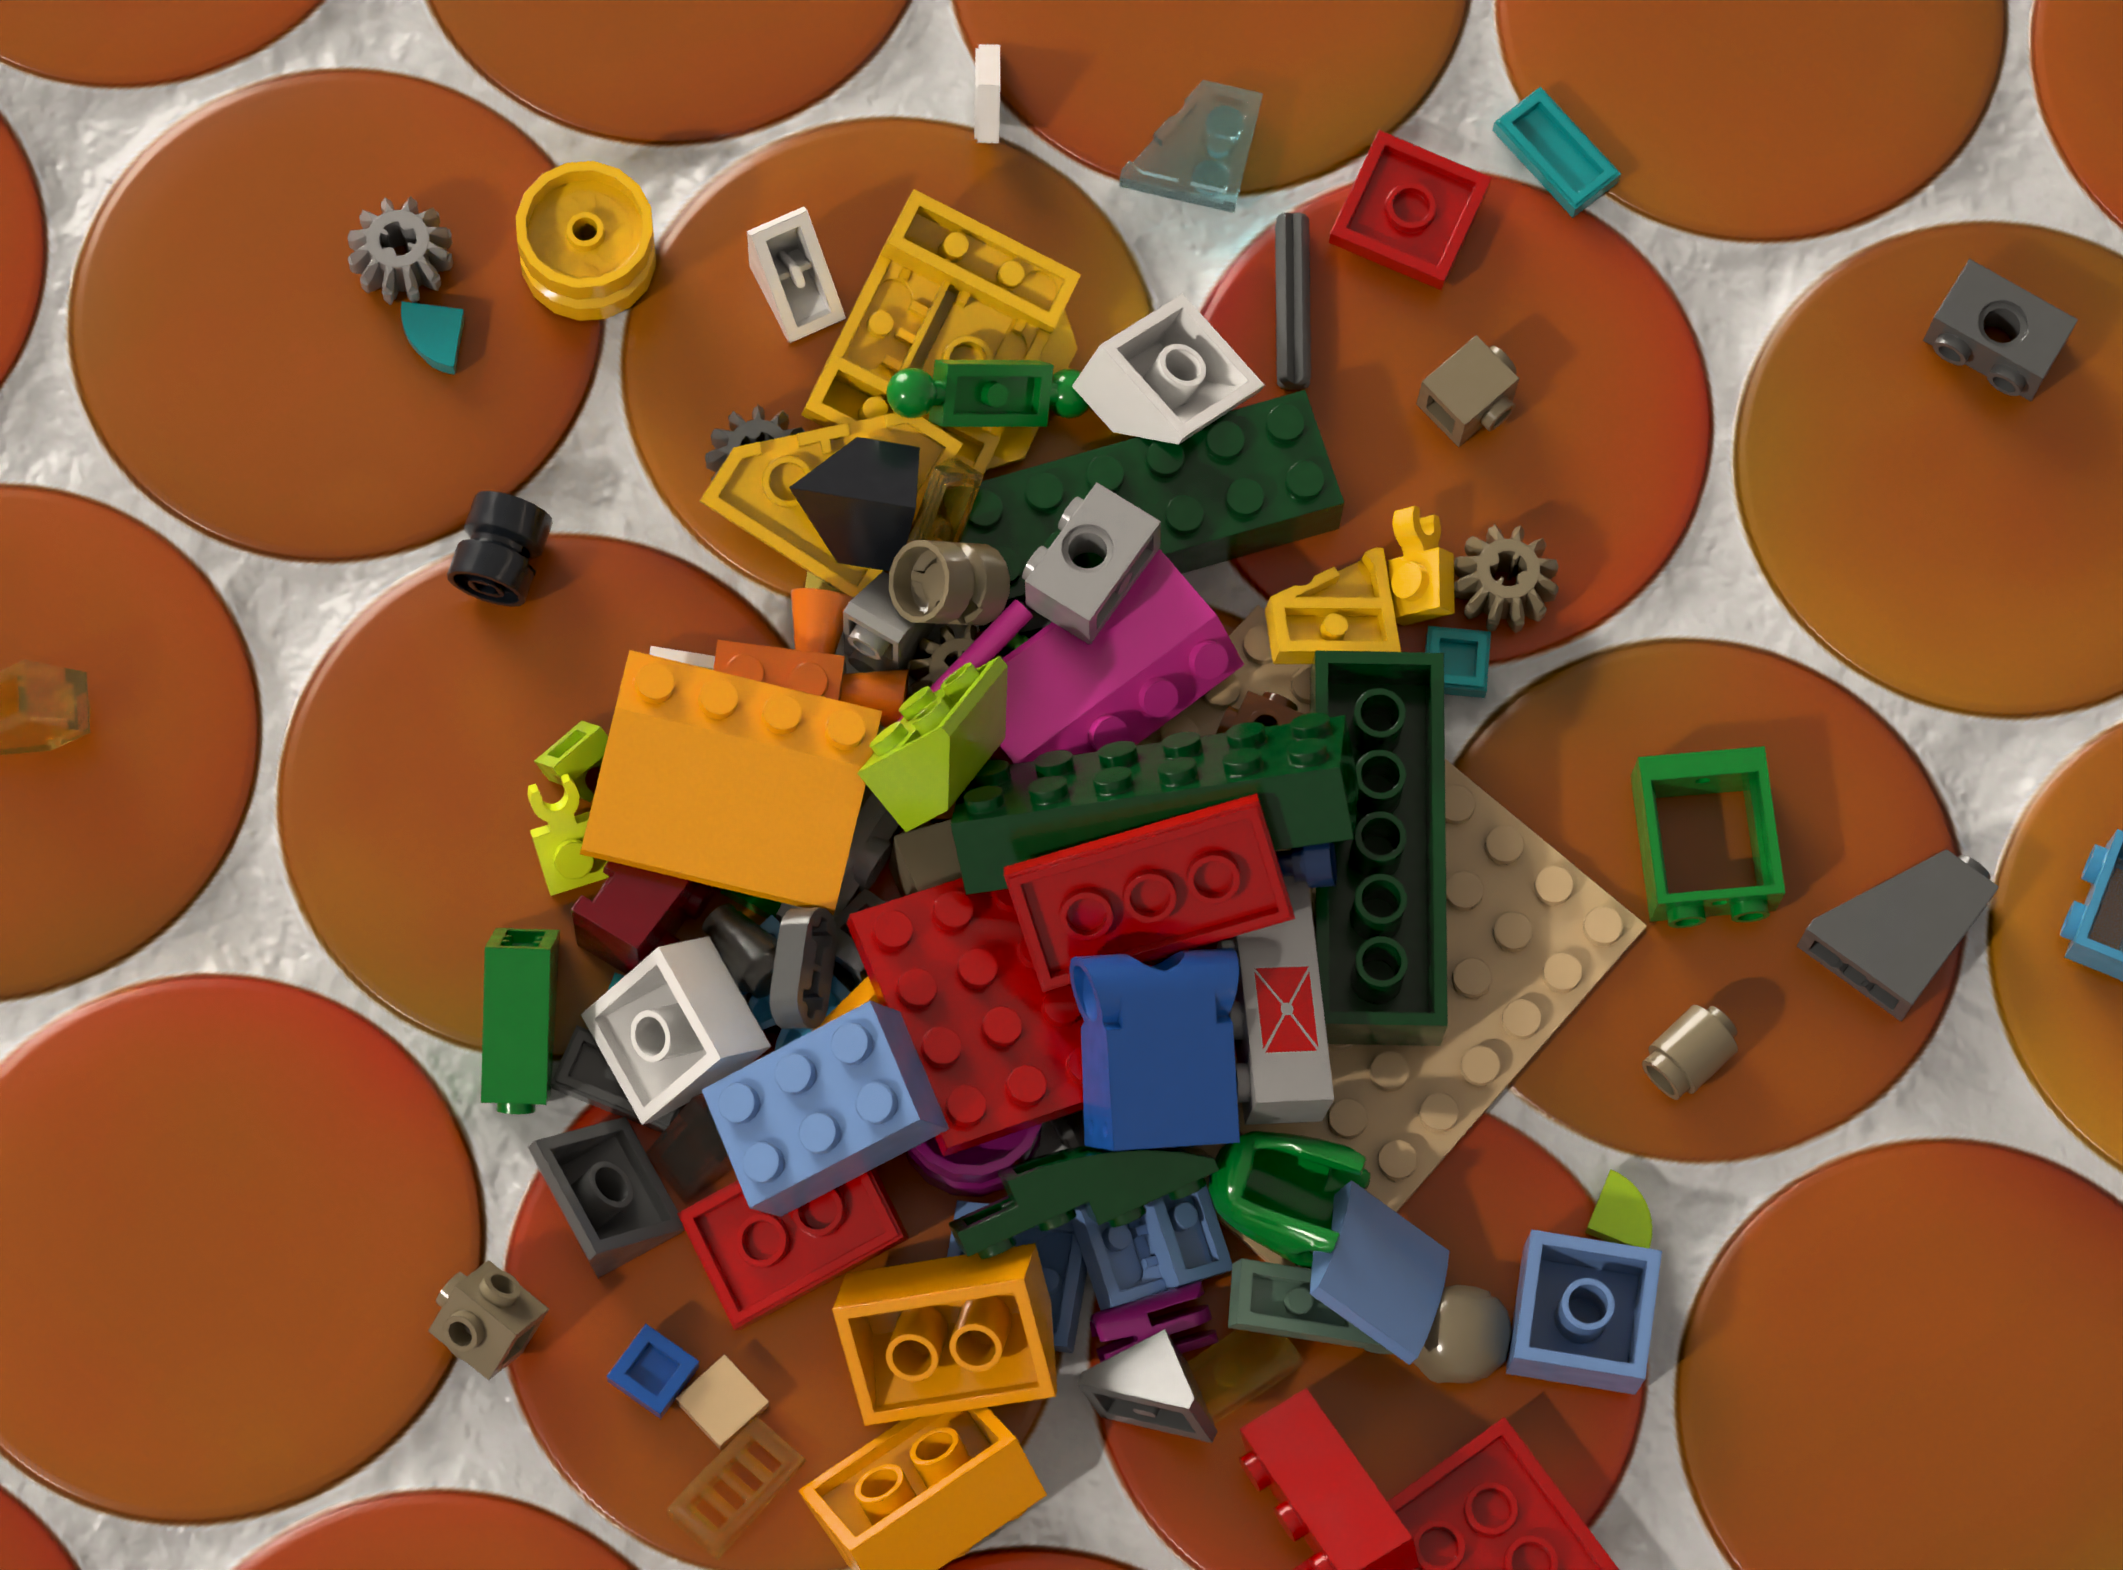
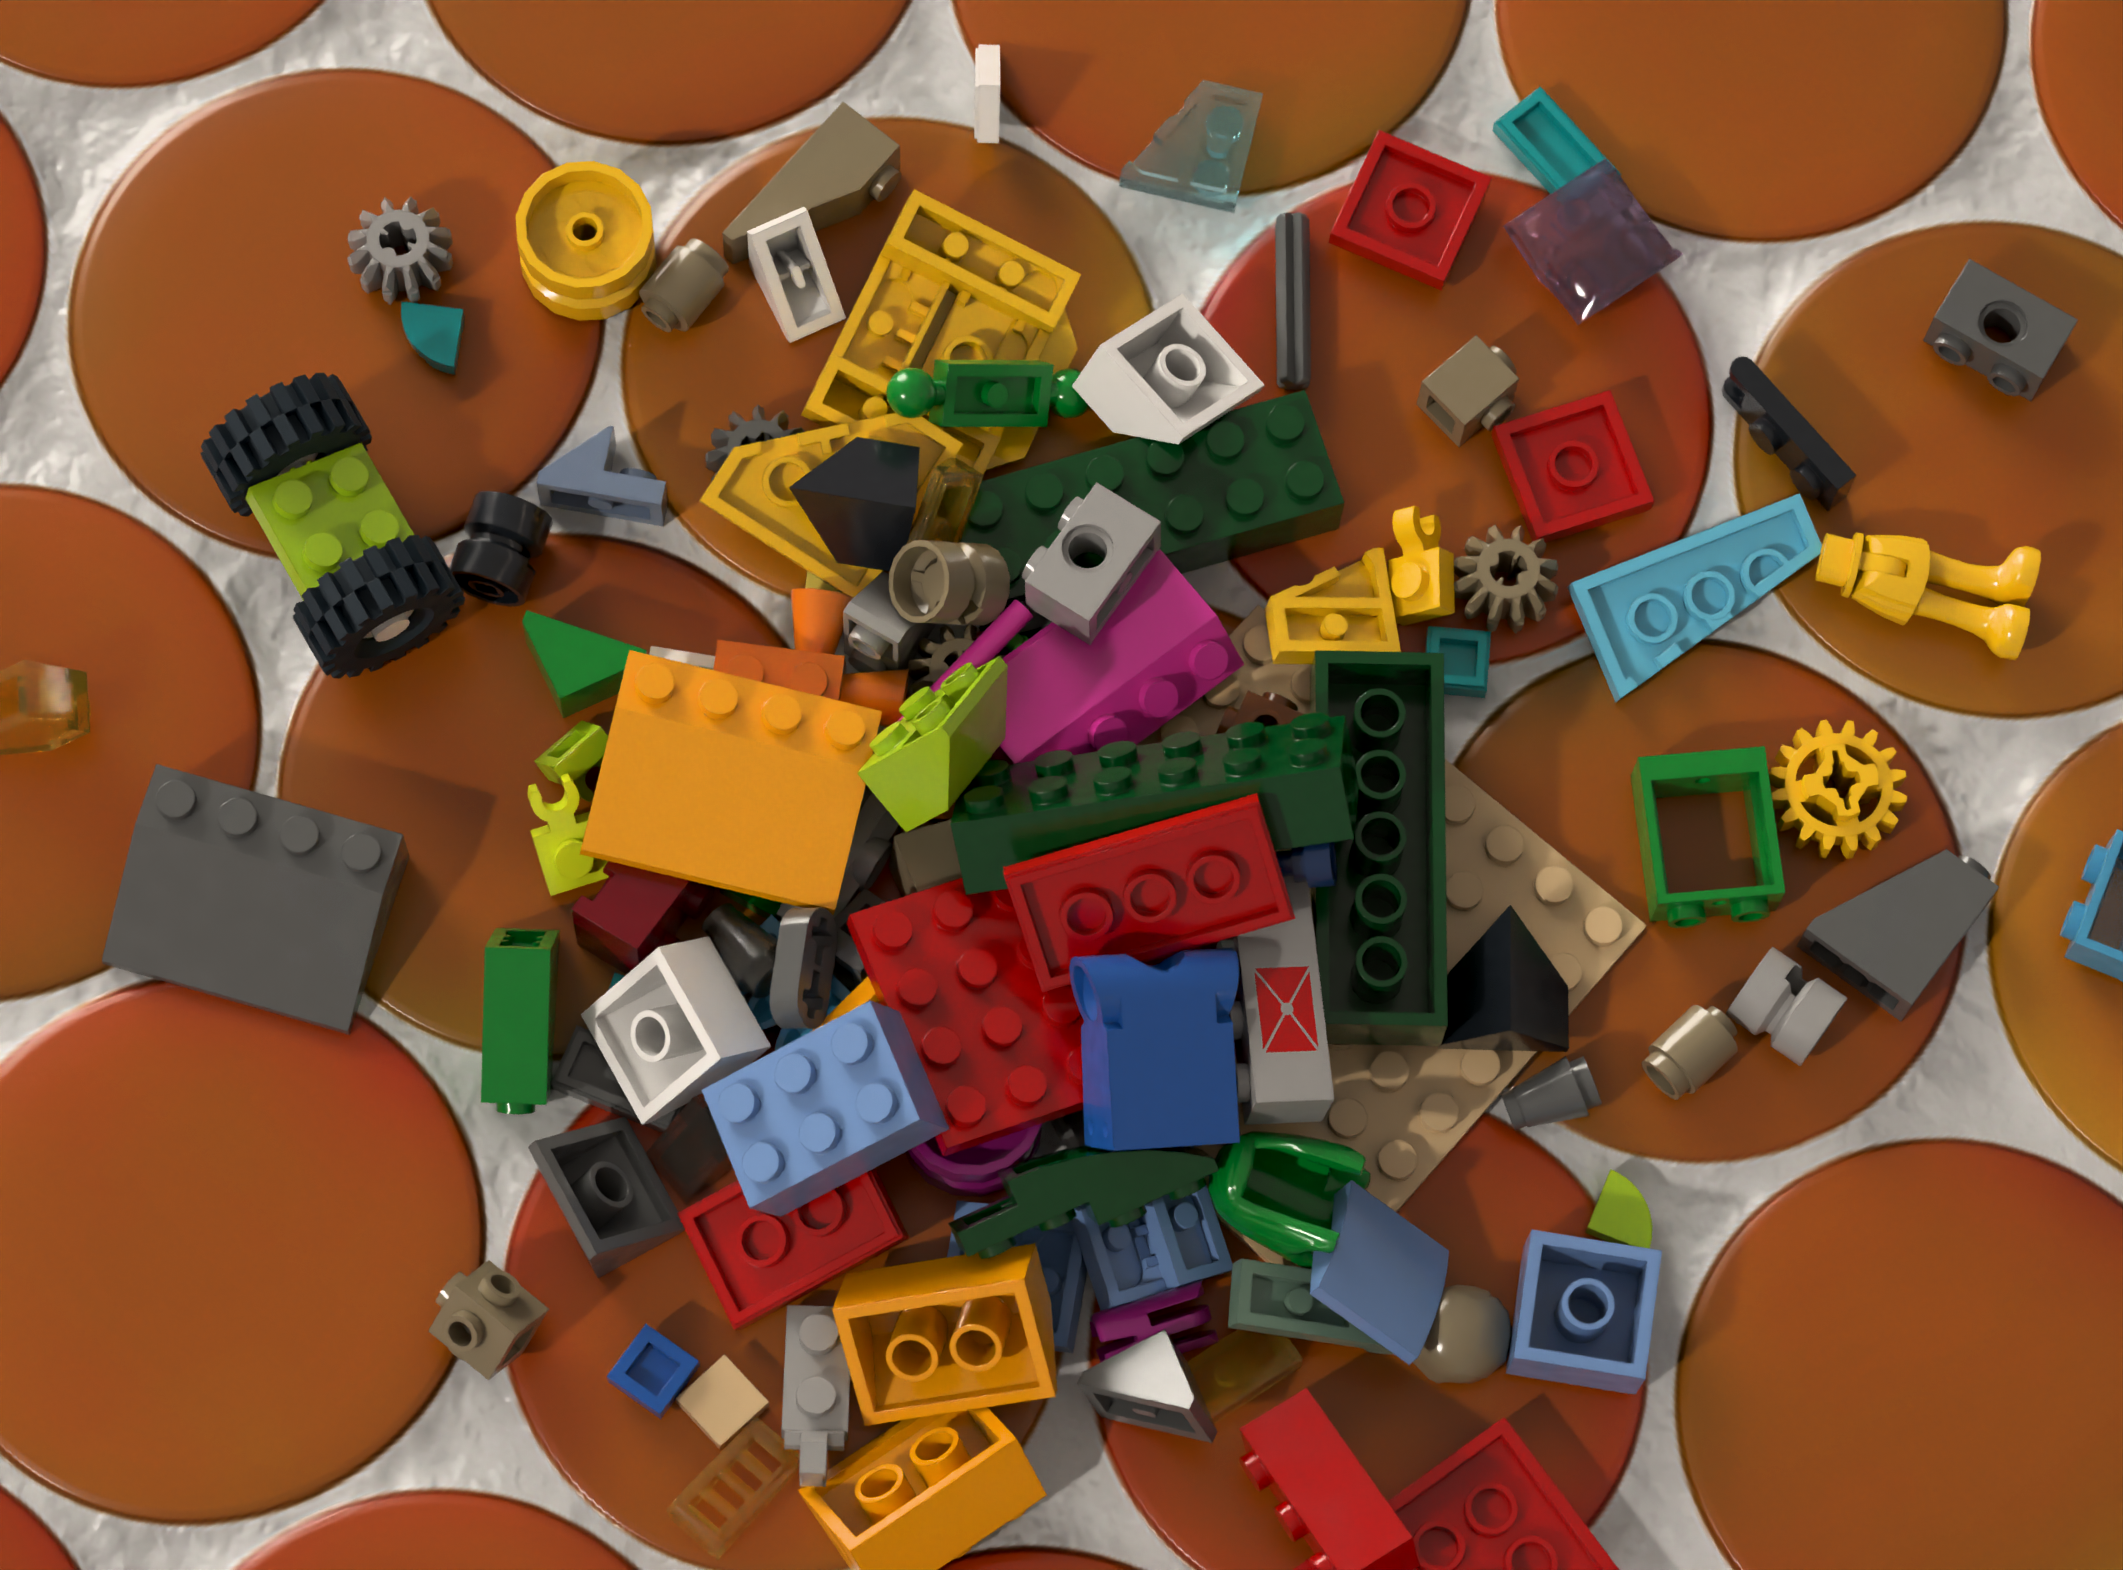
none -> dark grey slope [102,764,409,1035]
none -> black plate [200,373,465,679]
none -> green slope [522,610,647,718]
none -> sand blue slope [536,426,668,526]
none -> dark tan brick [639,238,729,332]
none -> dark tan slope [722,102,902,264]
none -> light grey hinge [781,1305,850,1487]
none -> black slope [1438,905,1569,1052]
none -> red plate [1491,390,1654,543]
none -> dark grey cone [1501,1056,1602,1130]
none -> slope [1503,159,1683,325]
none -> medium azure wing [1567,493,1822,703]
none -> black hinge [1722,357,1856,511]
none -> light grey wheel [1725,947,1848,1066]
none -> yellow gear [1769,720,1907,859]
none -> yellow piece [1815,532,2041,660]

